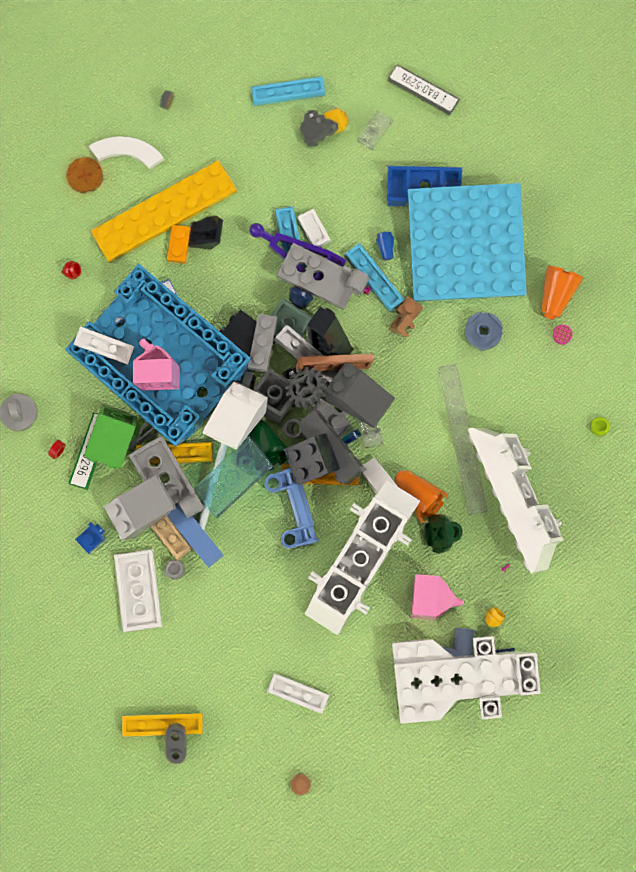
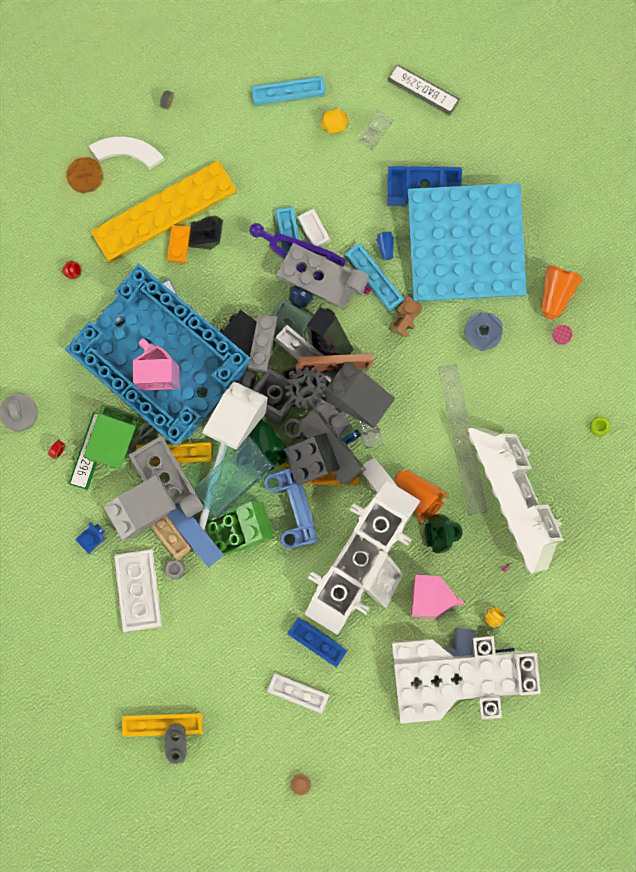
white tile [73,327,134,365] -> none
dark grey rock [300,110,339,147] -> none
none -> bright green slope [206,501,274,556]
none -> blue plate [287,618,347,668]
none -> white plate [362,551,404,608]

